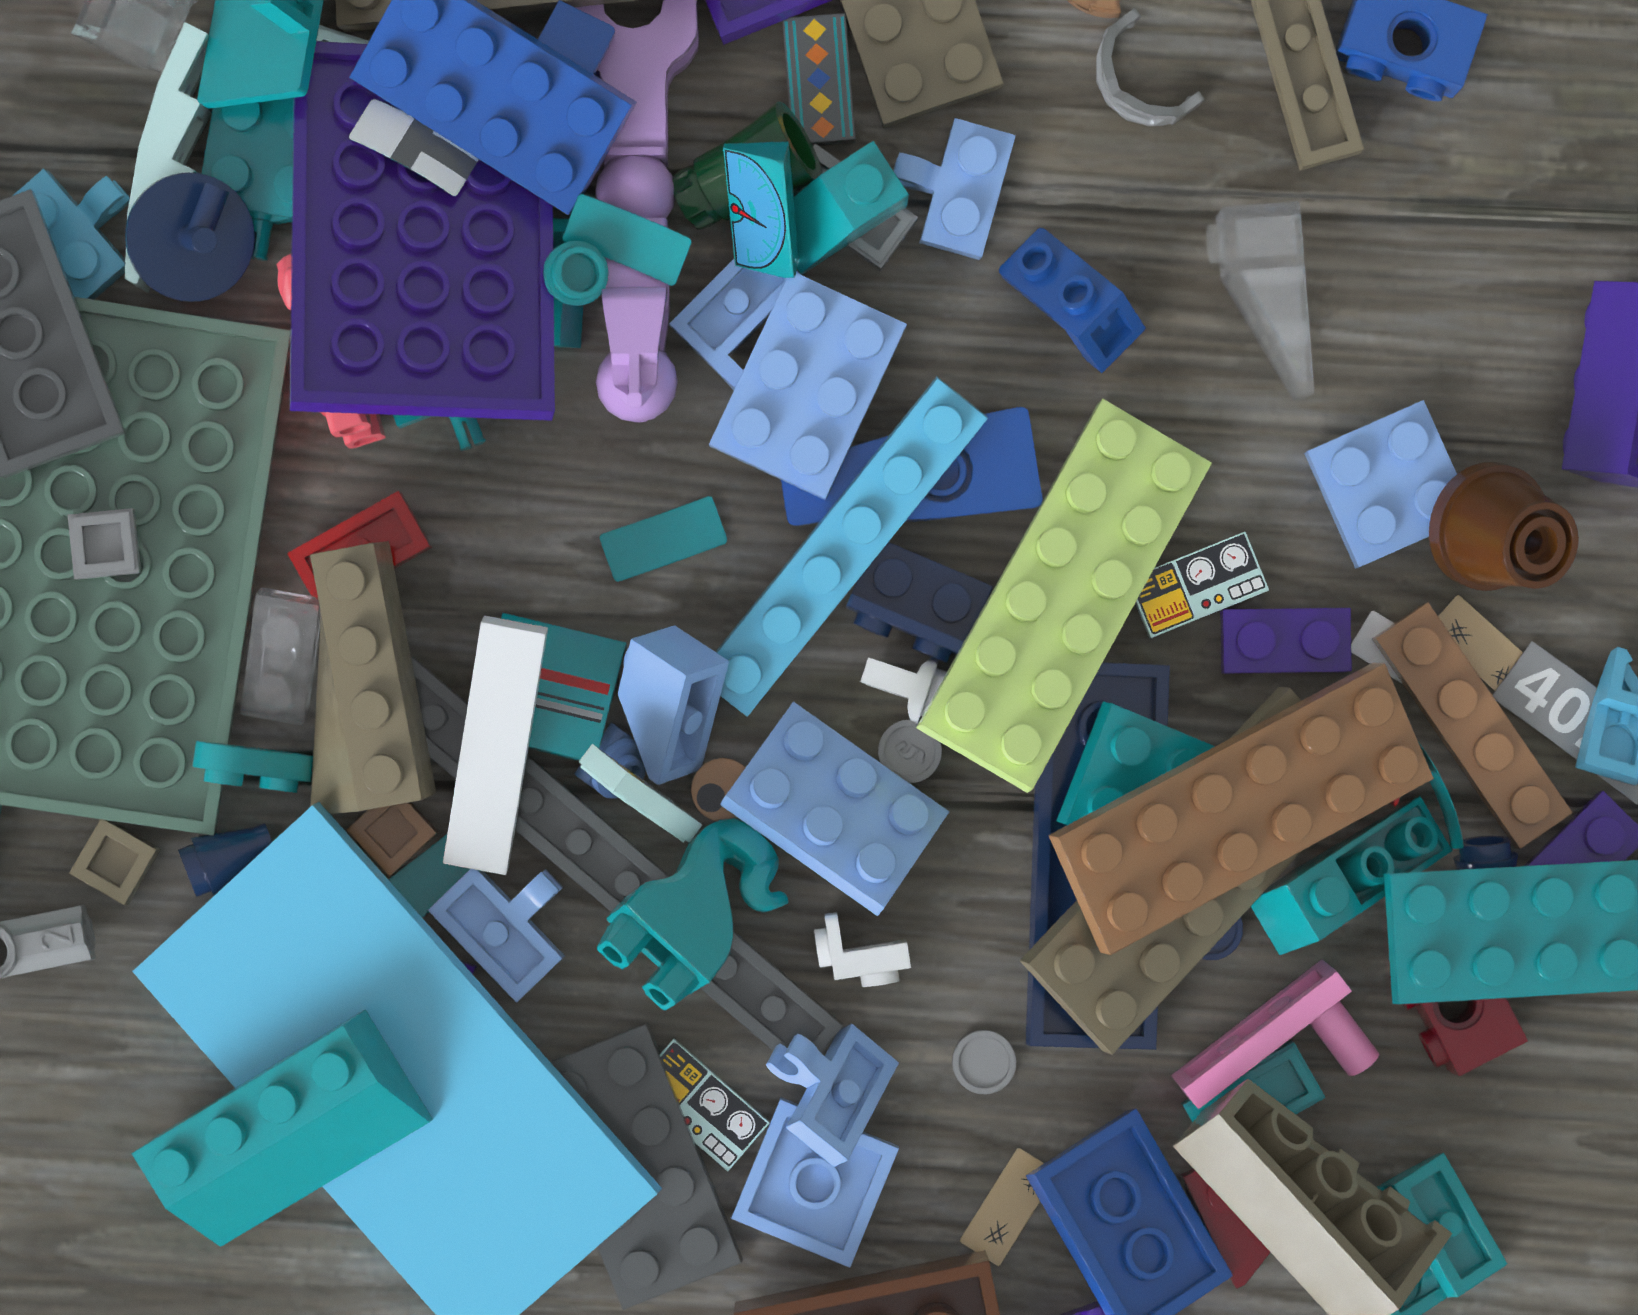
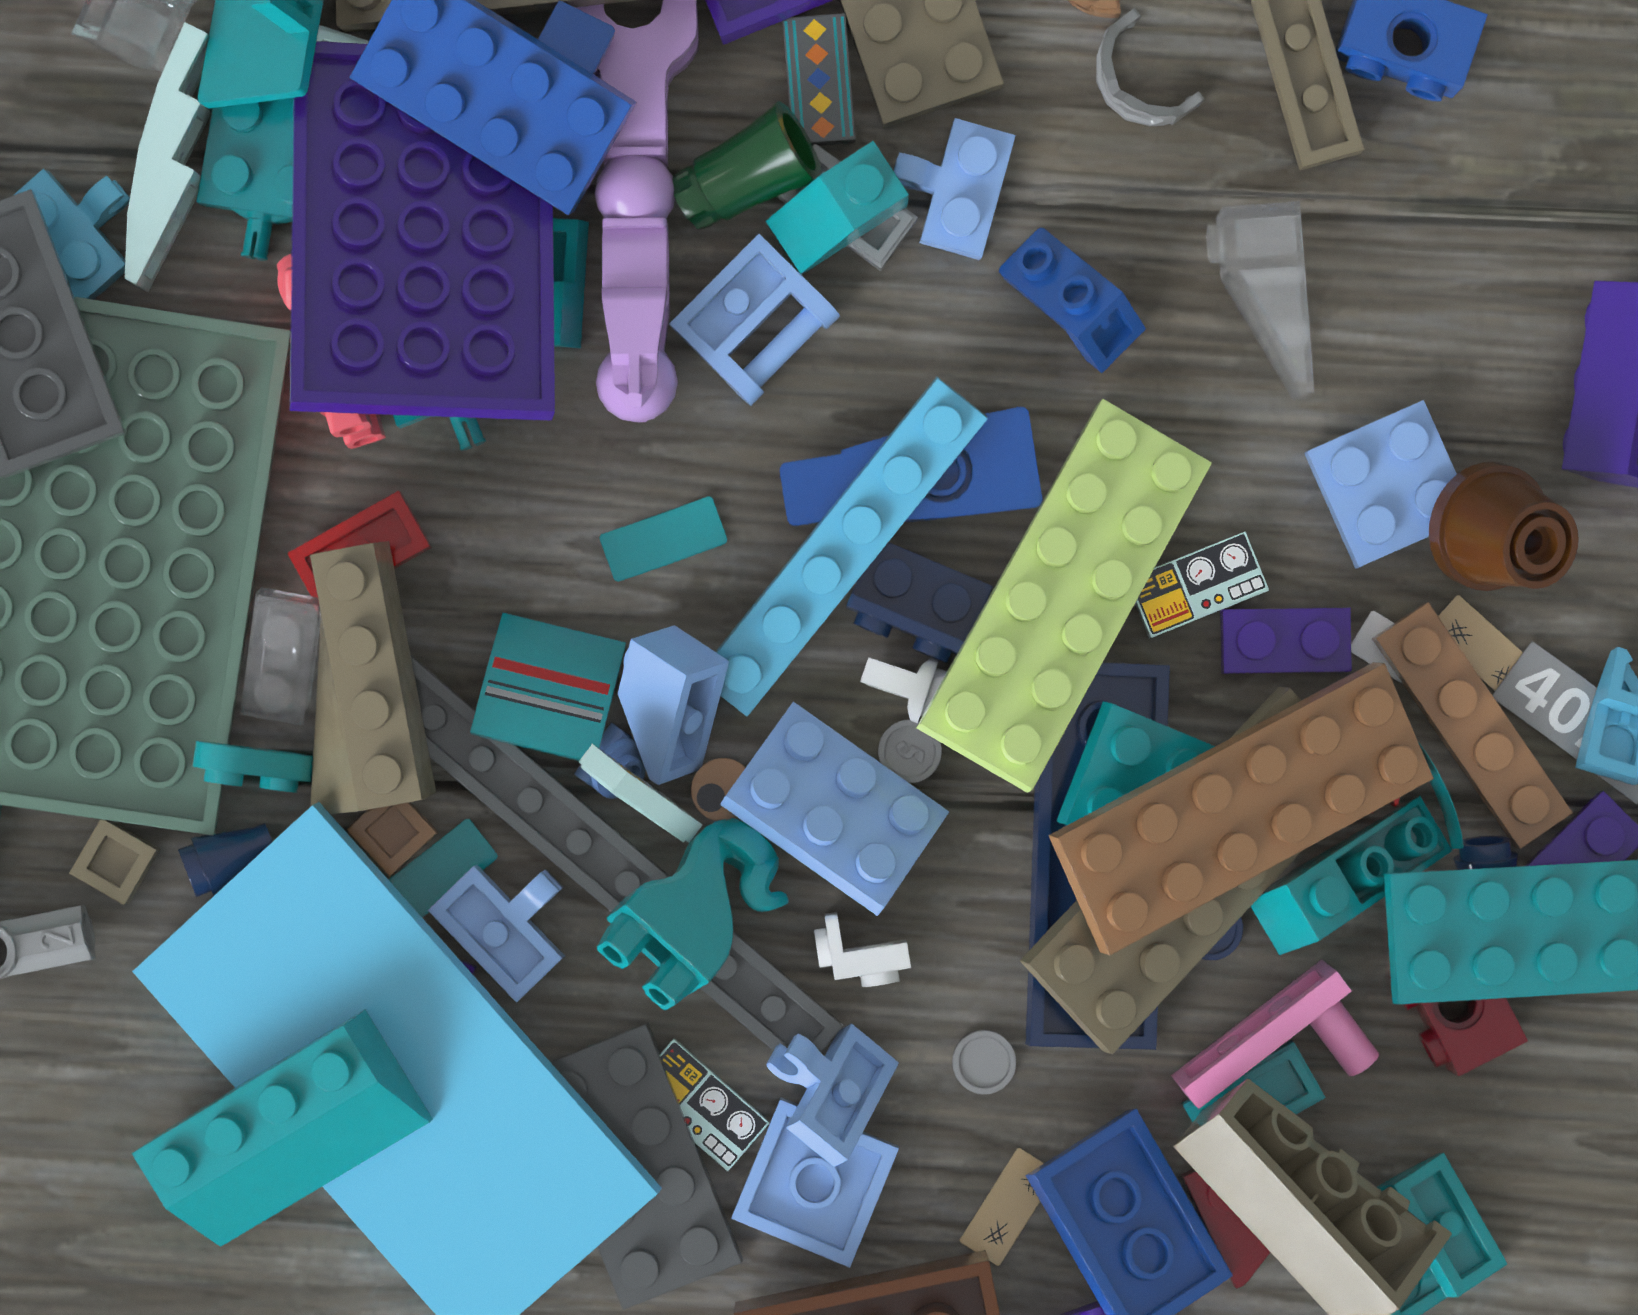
light grey tile [67,508,141,580] -> none
dark blue shield [125,172,255,302] -> none
white sticker [349,99,478,196] -> none
white tile [443,616,548,875] -> none
teal plate [543,241,609,306] -> none
teal sticker [562,194,692,286] -> none
light blue plate [709,273,907,500] -> none
slope [723,142,799,278] -> none

